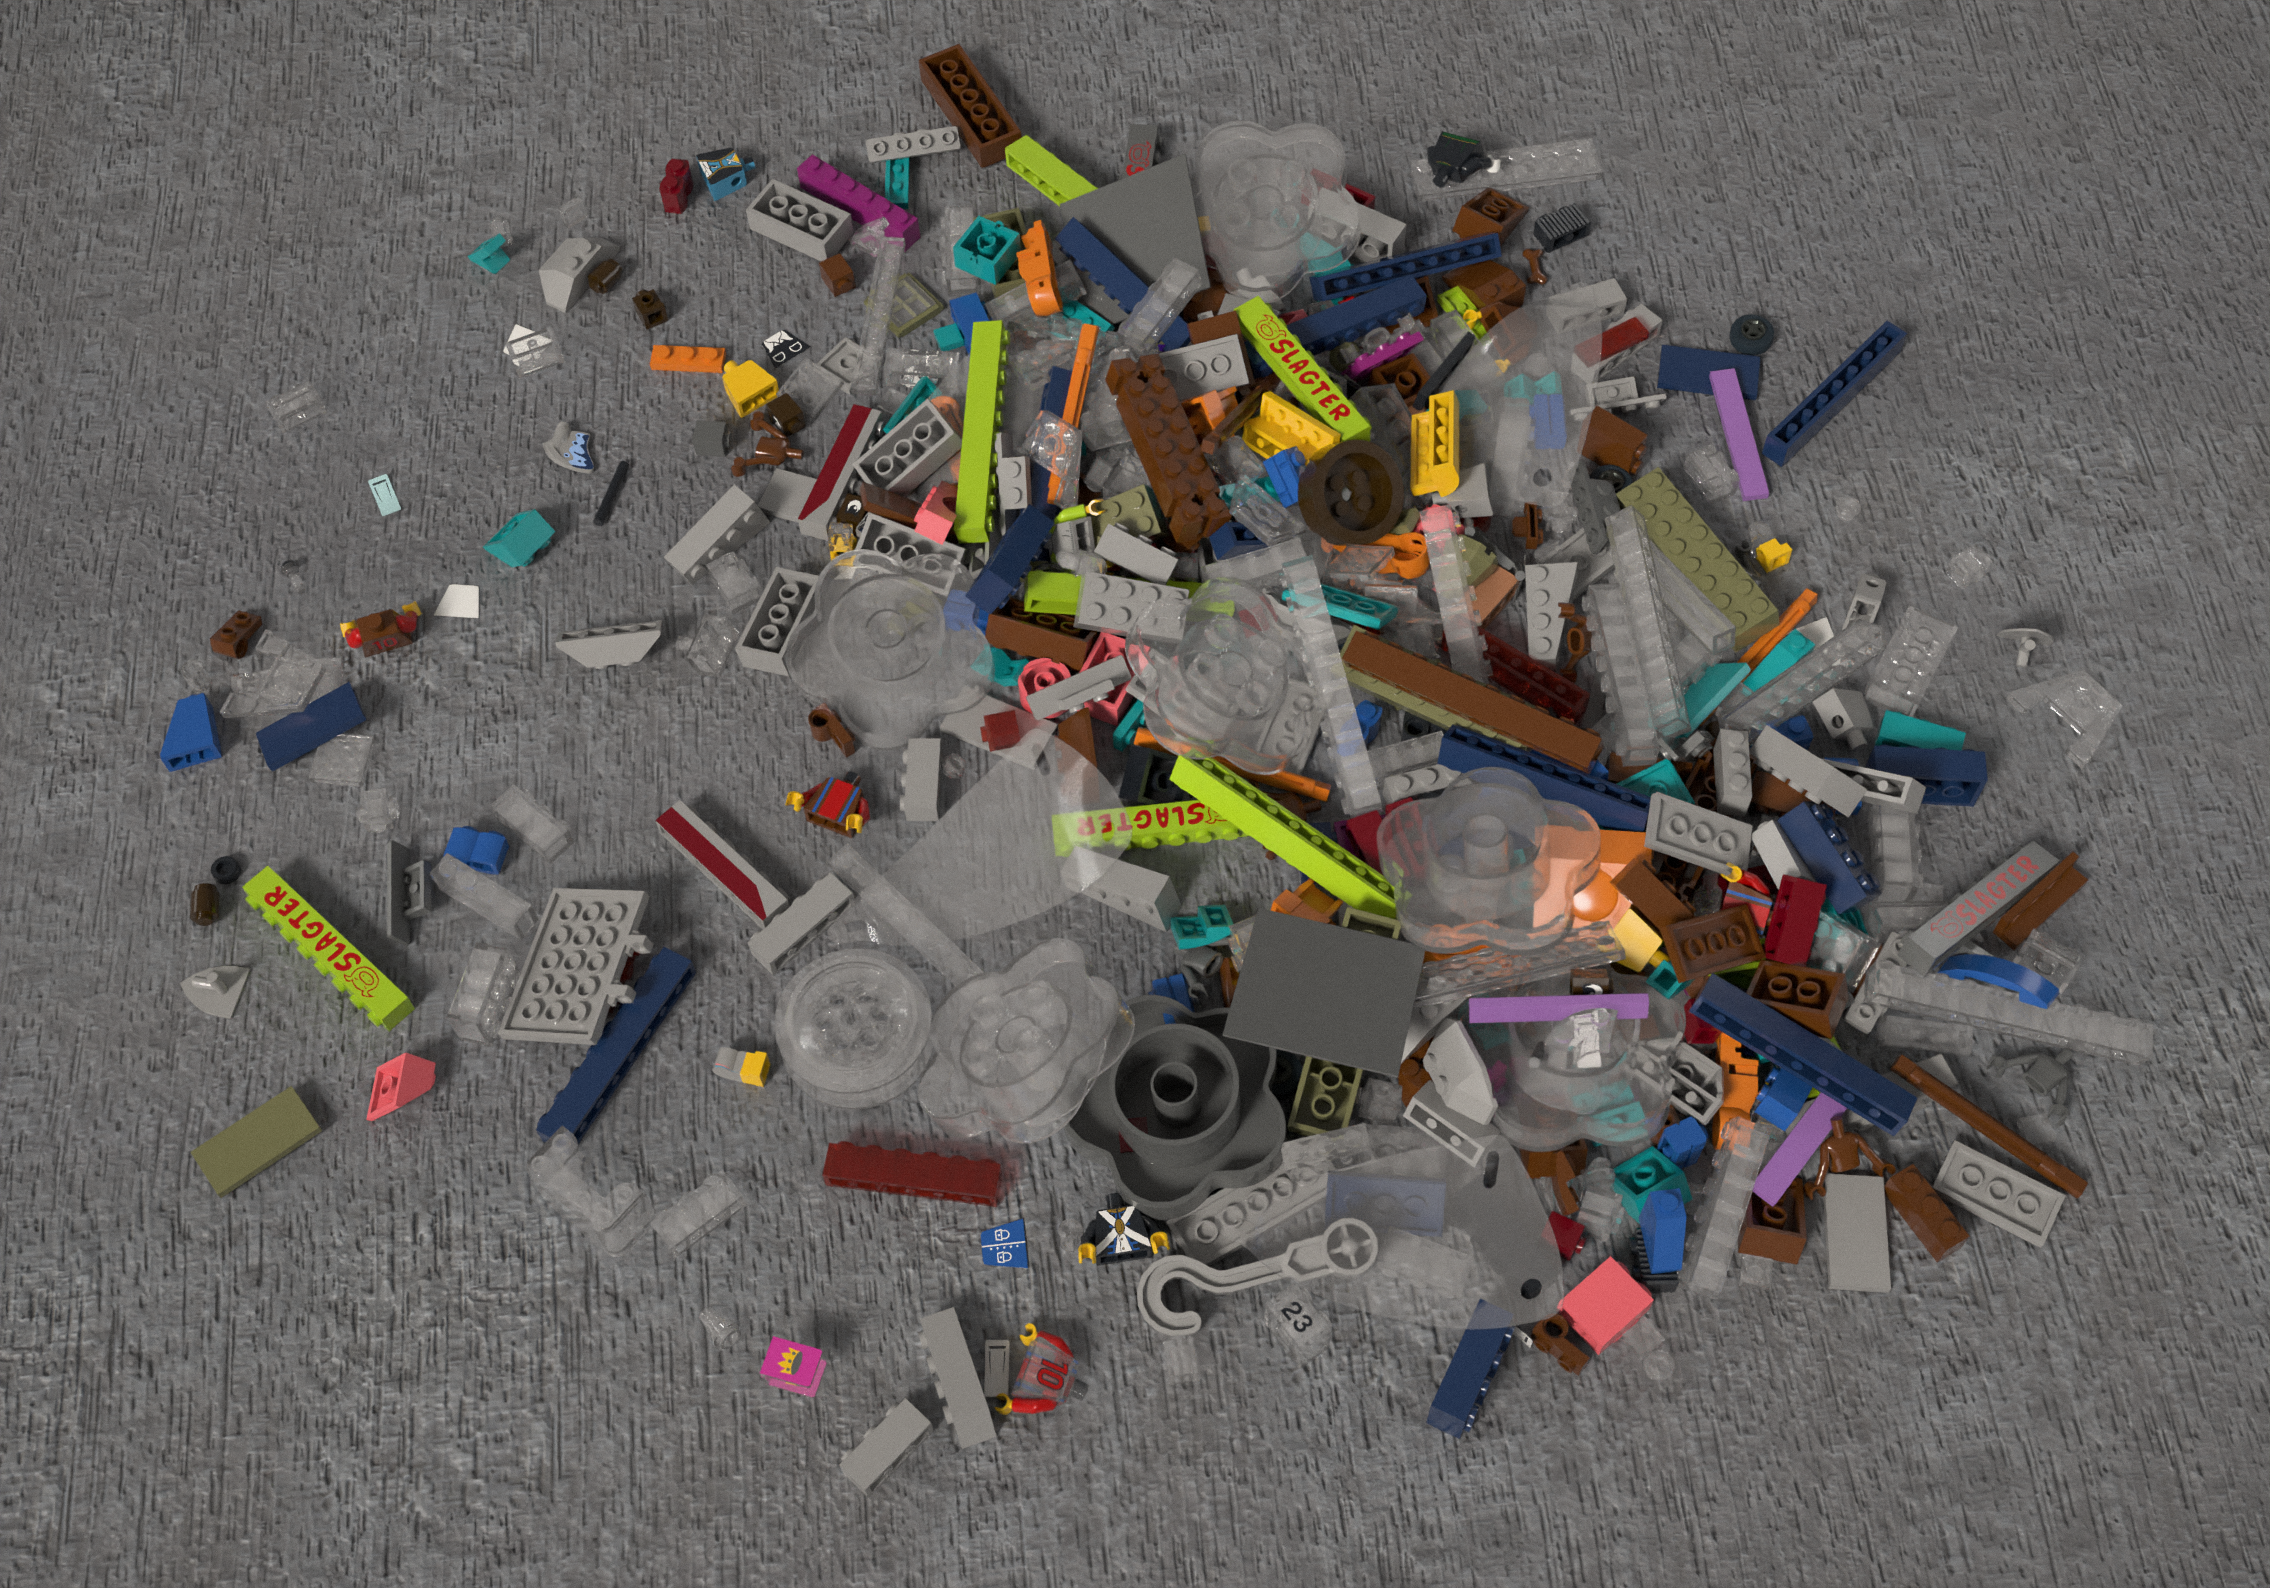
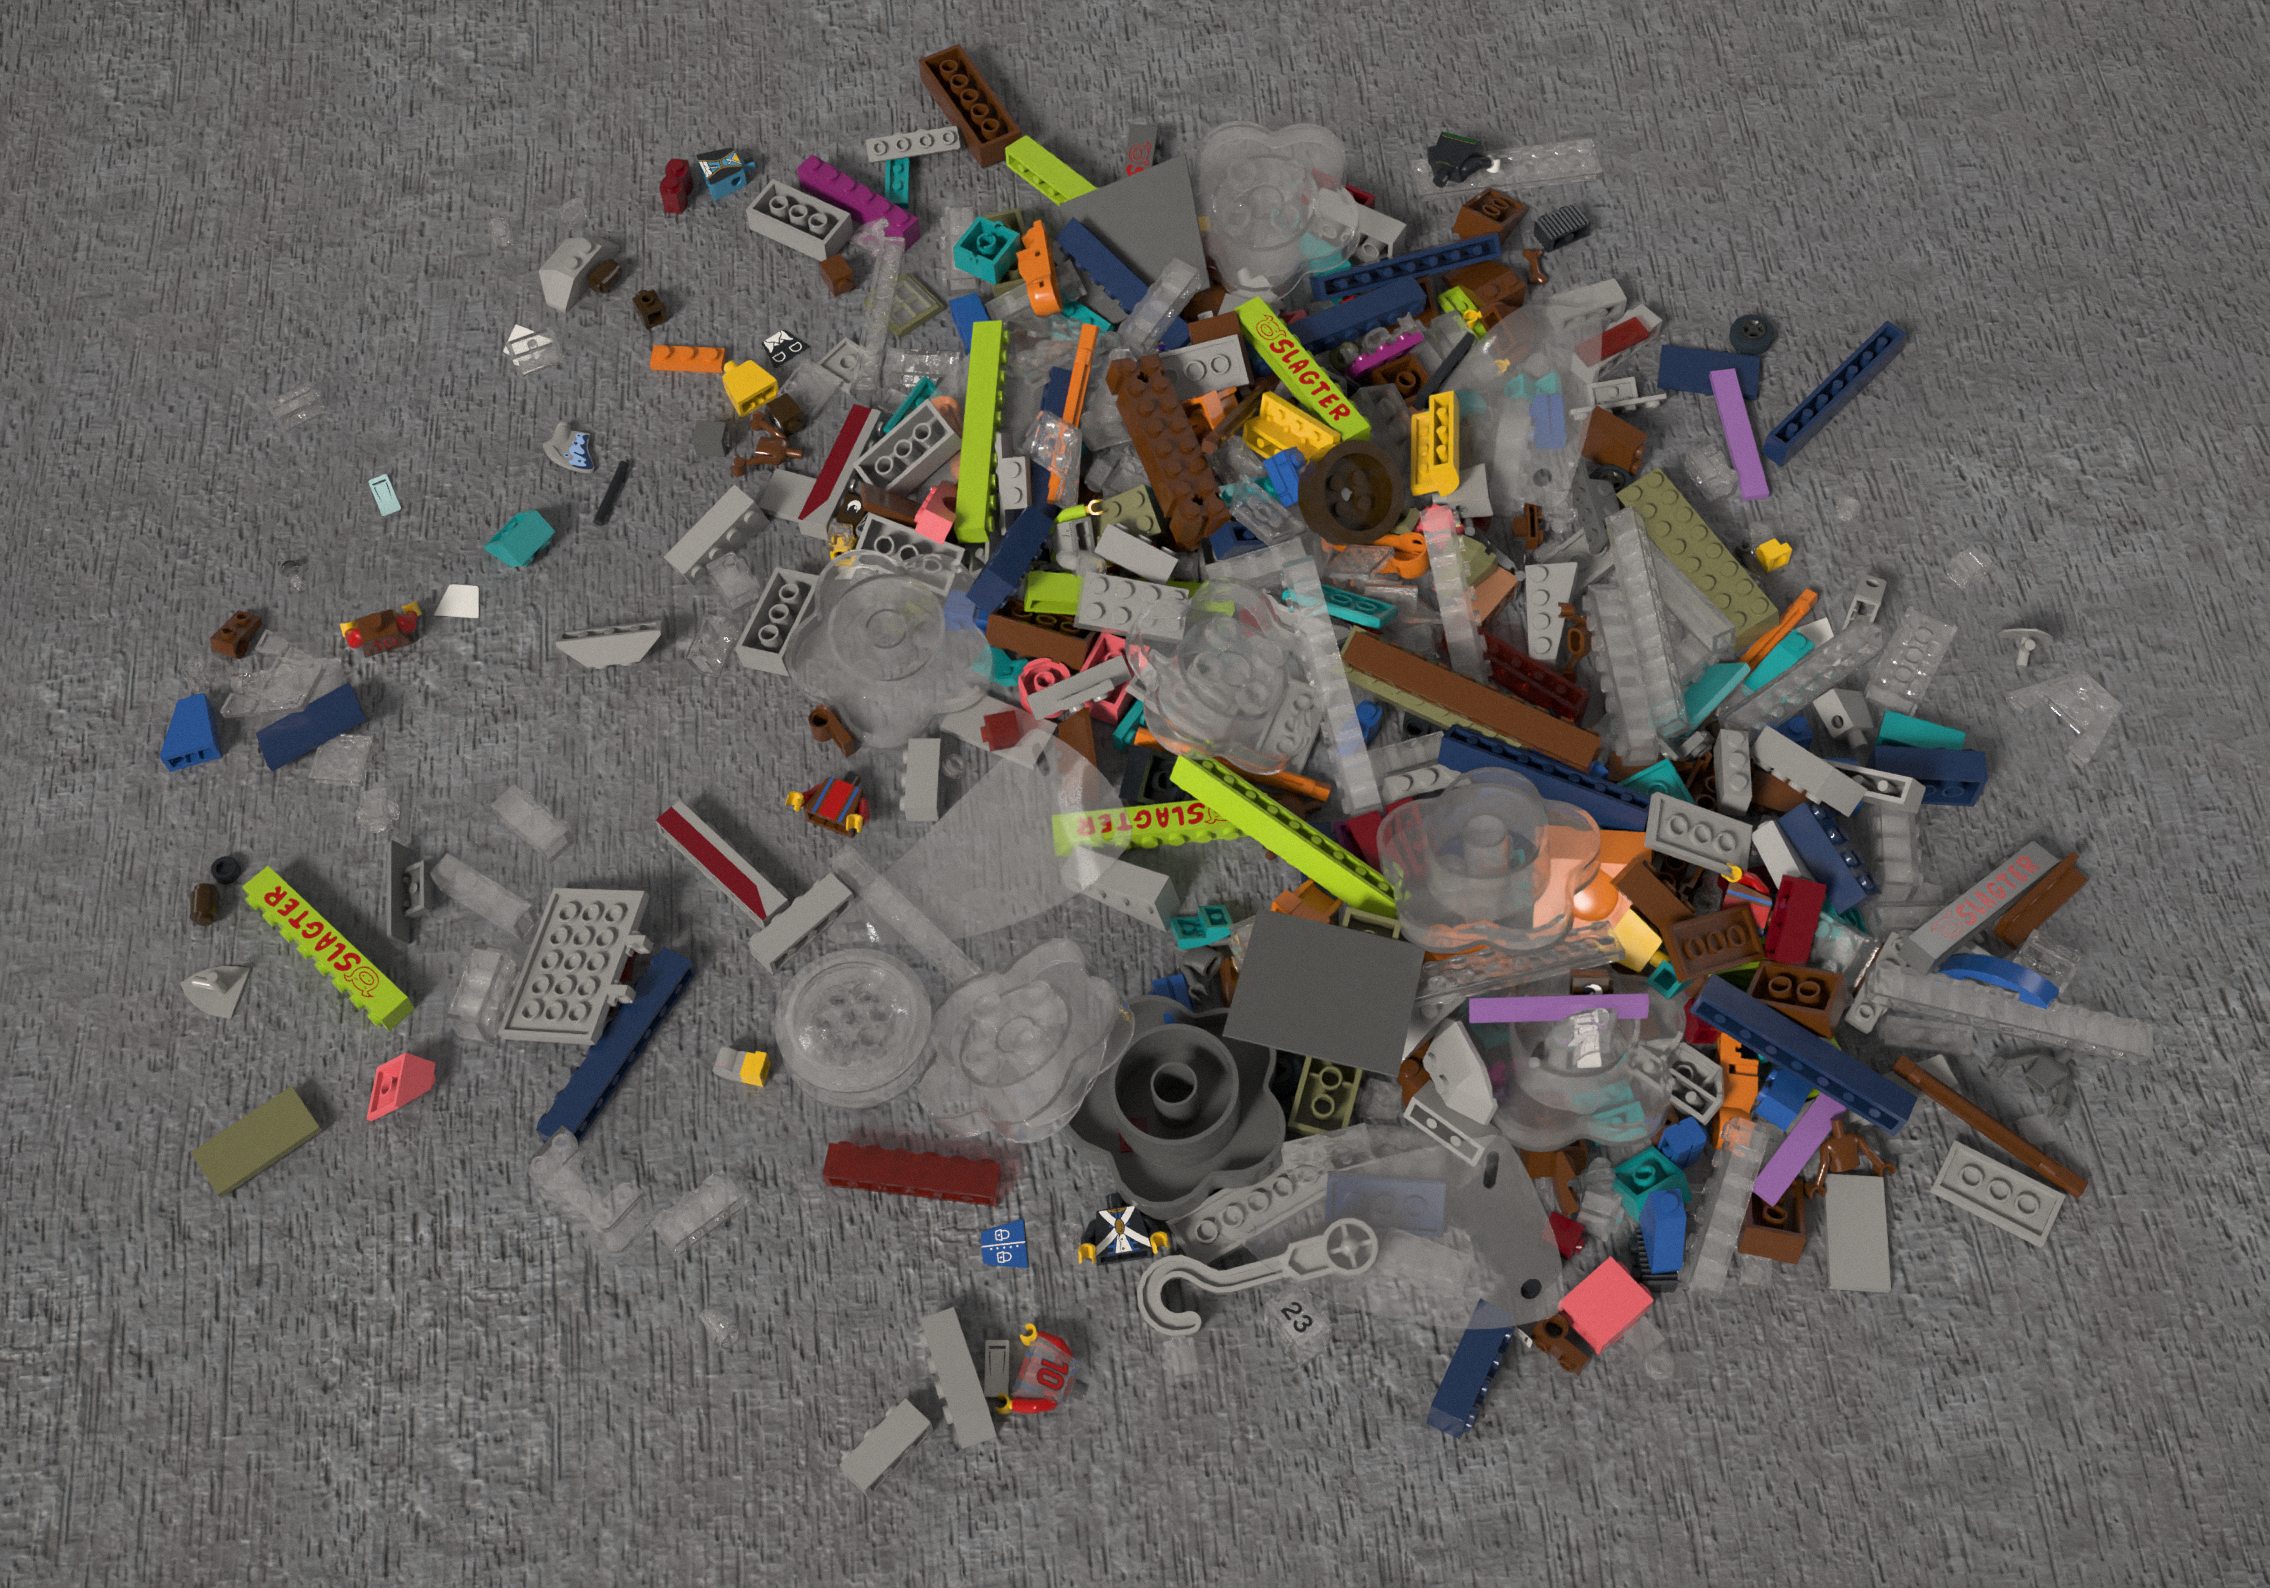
blue brick [443,826,509,875] -> none
teal slope [468,233,510,274] -> none
piece [760,1336,827,1398] -> none
teal tile [933,323,964,353] -> none
reddish brown brick [1884,1164,1970,1263] -> none

